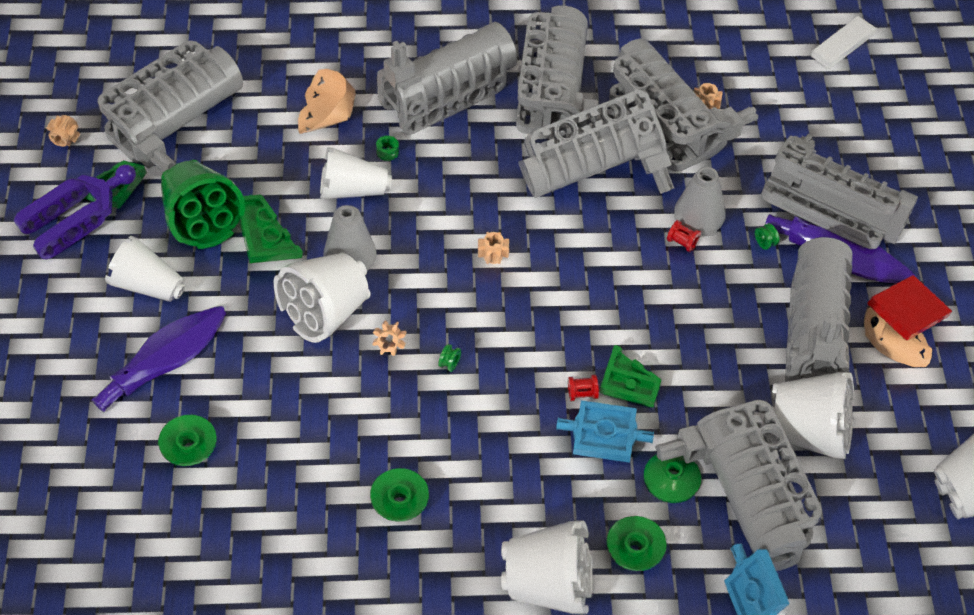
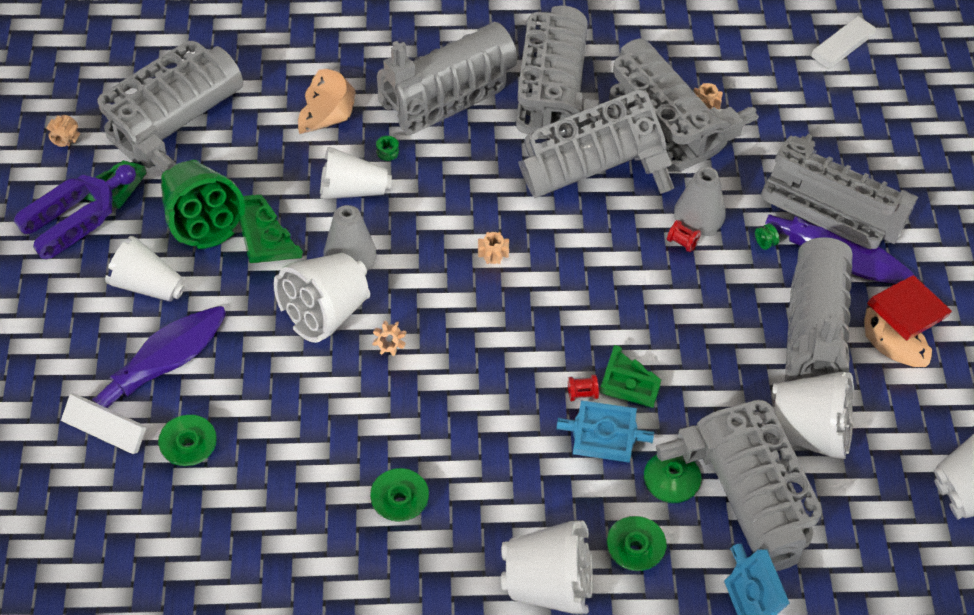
green bush [438,344,461,372] -> none
none -> white tile [61,394,147,454]

